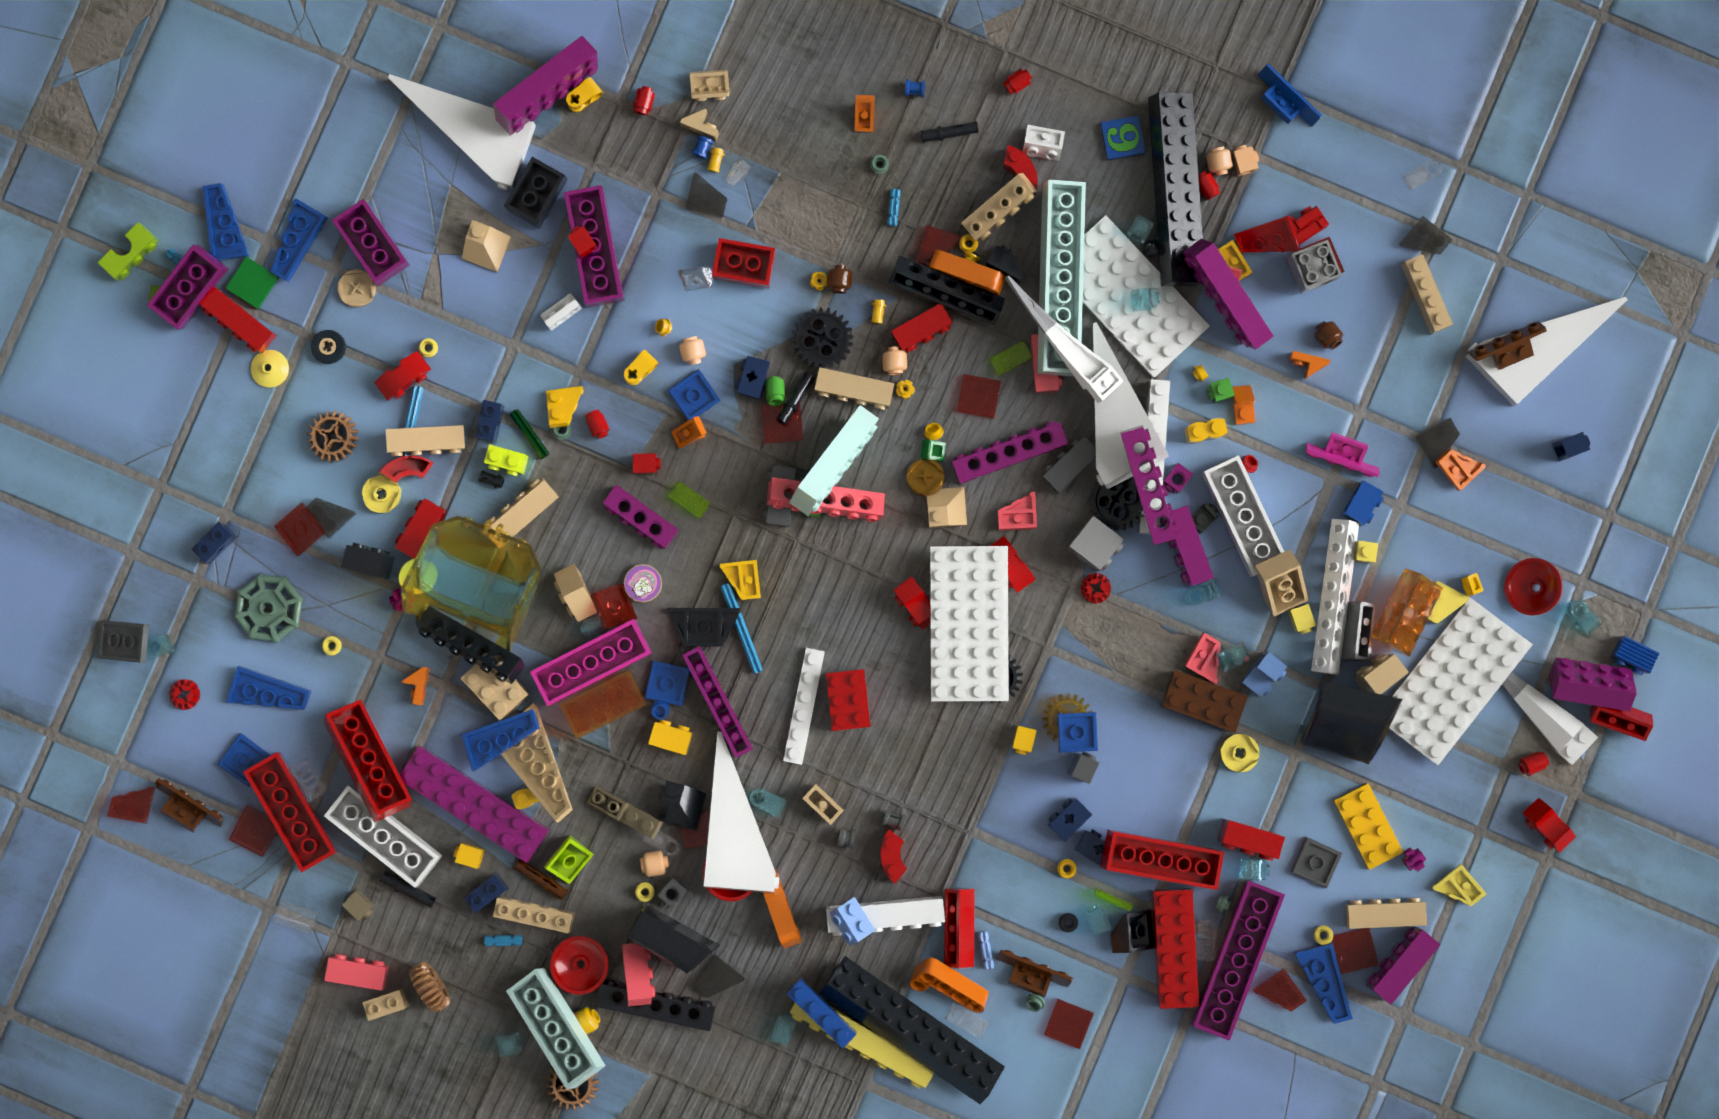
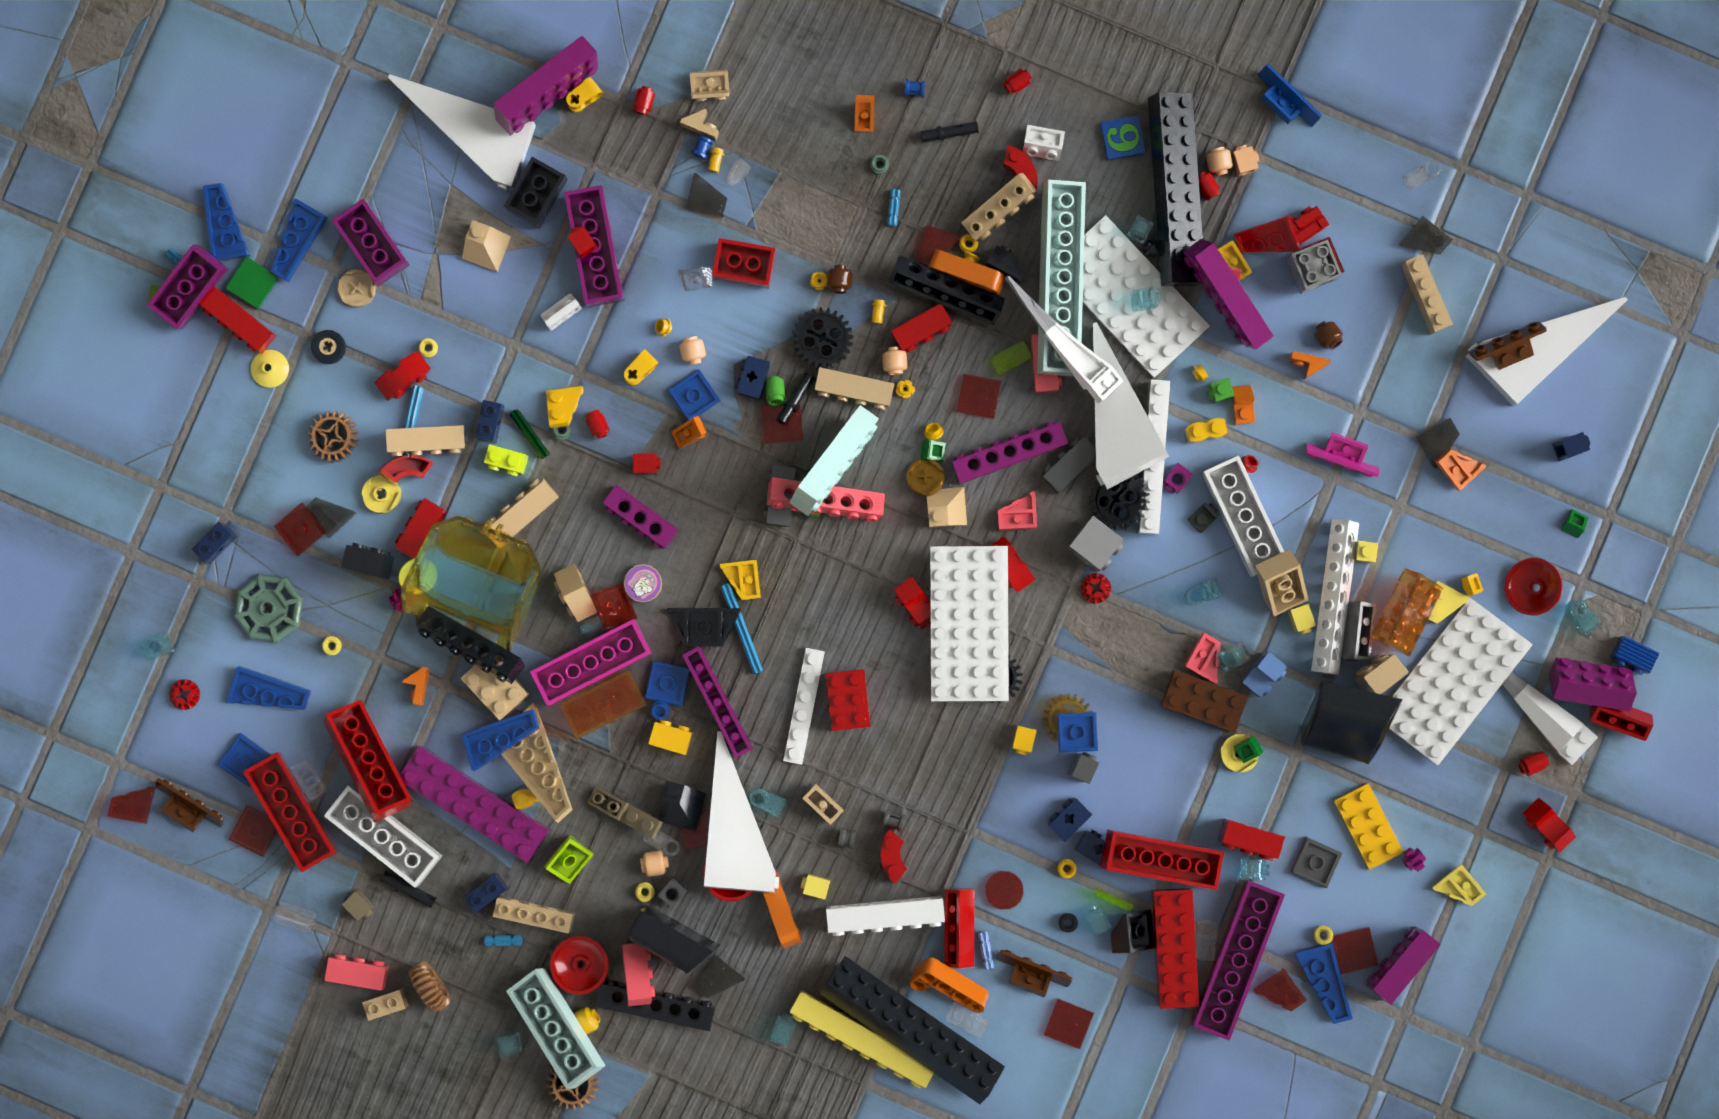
dark grey plate [97,620,149,663] -> none
lime arch [98,222,159,281] -> none
yellow brick [453,843,485,869] -> none
black pin [479,470,505,489] -> none
reddish brown pin [513,859,568,900] -> none
clear neon green tile [669,481,711,519] -> none
blue brick [787,977,857,1048] -> none
light blue bracket [830,897,875,946] -> none
sand green plate [1026,994,1045,1012] -> none
magenta brick [1120,425,1179,545] -> none
magenta brick [1160,506,1214,587] -> none
sand green plate [1216,895,1232,914] -> none
blue brick [1342,480,1384,526] -> none
tan brick [1345,897,1427,929] -> none
none -> light yellow brick [801,874,830,900]
none -> clear red tile [985,871,1024,910]
none -> green slope [1234,736,1263,763]
none -> green slope [1561,509,1589,538]

